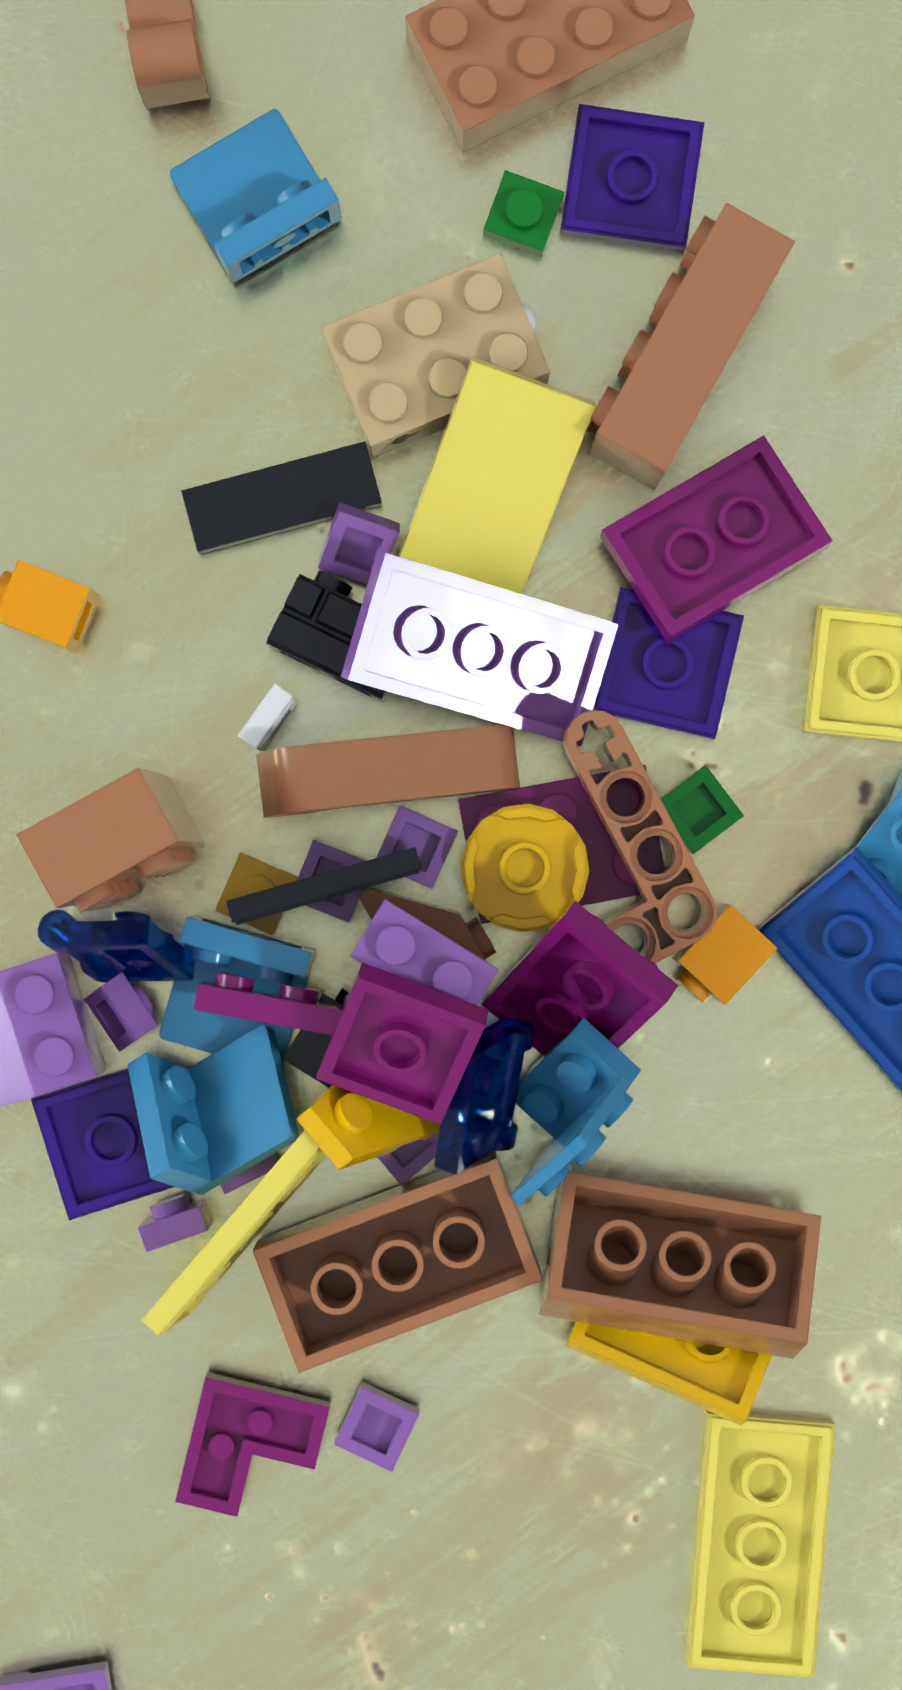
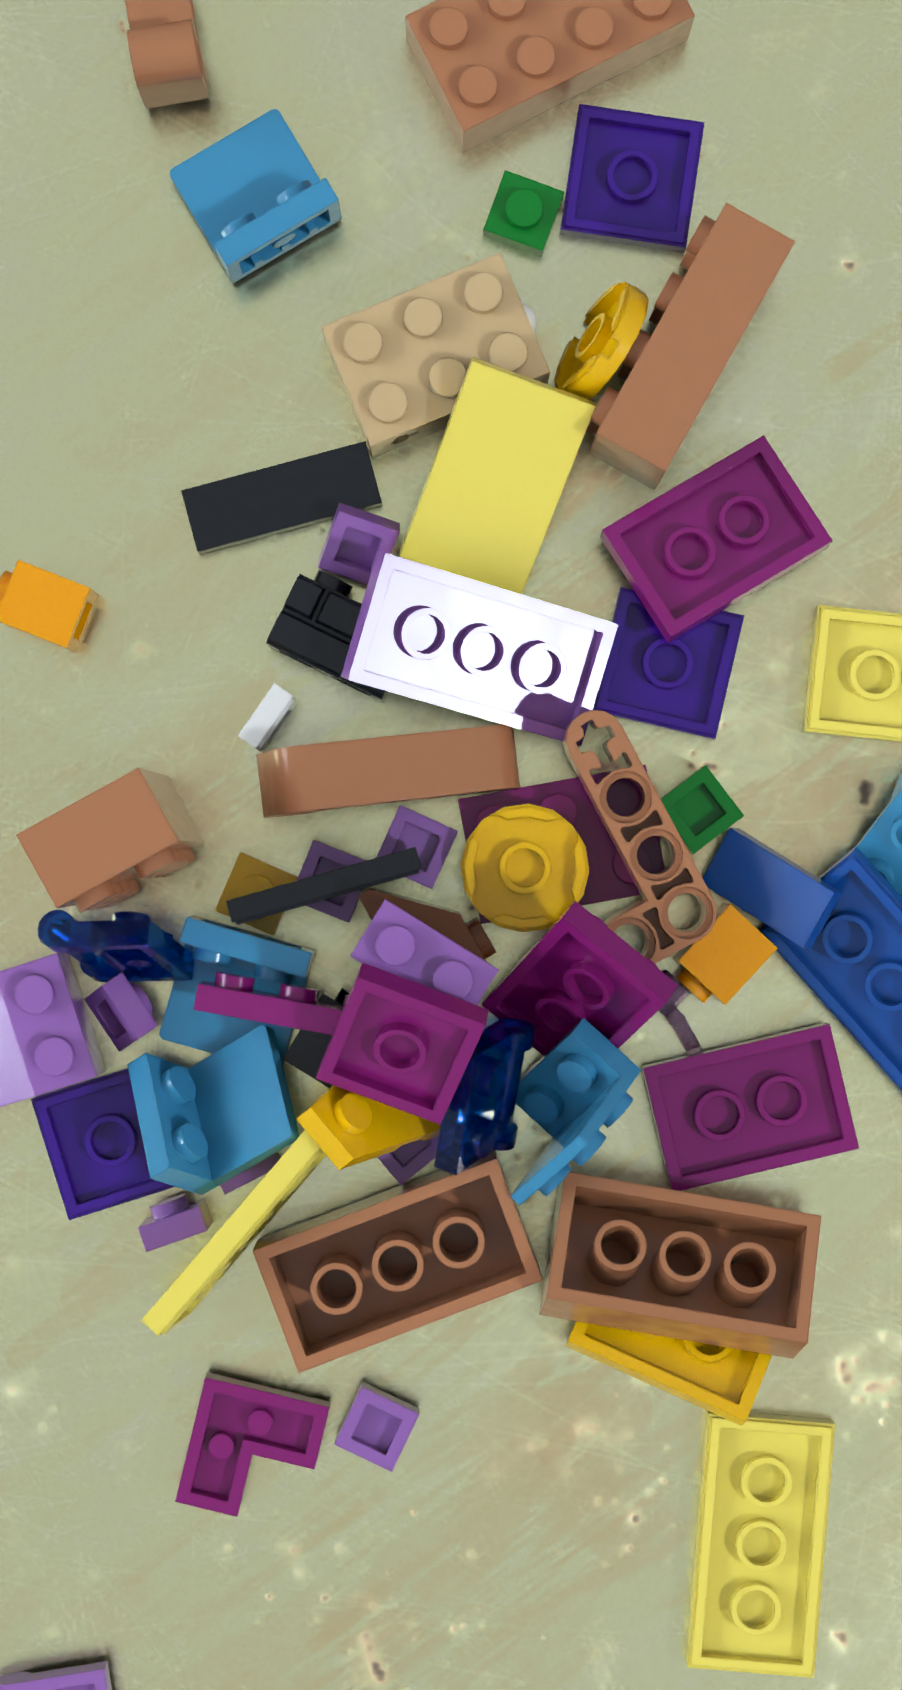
none -> yellow tile [554,281,649,400]
none -> magenta plate [641,1022,859,1191]
none -> clear purple hand [659,970,704,1055]
none -> blue tile [703,828,842,948]

